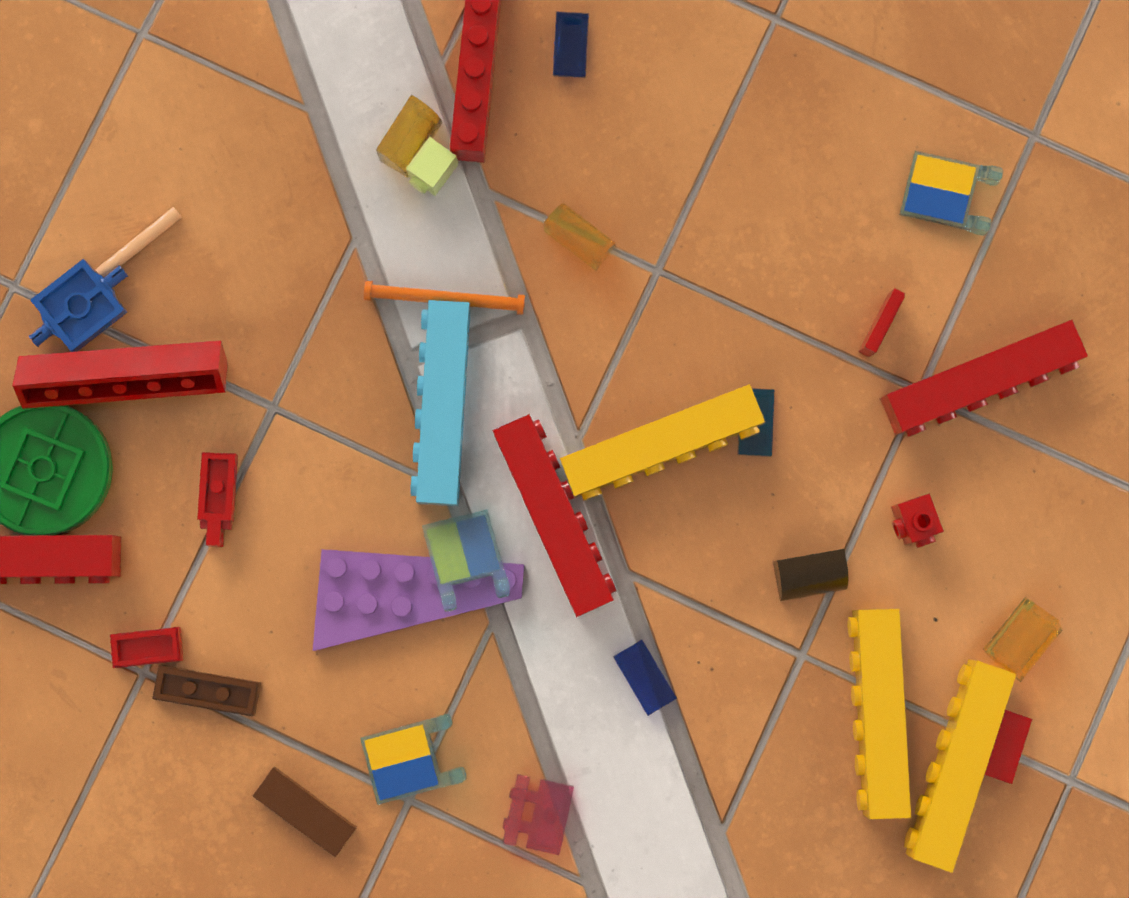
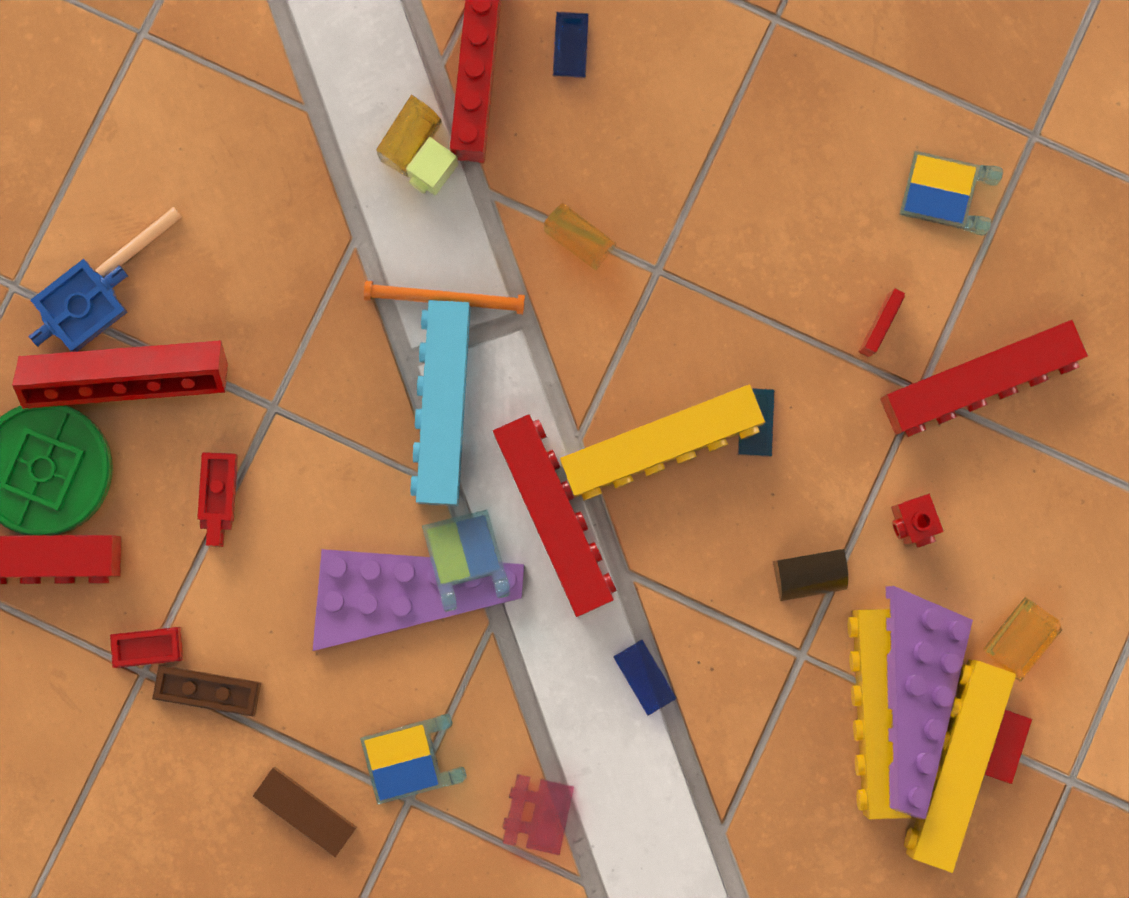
none -> medium lavender wing [886,586,973,819]

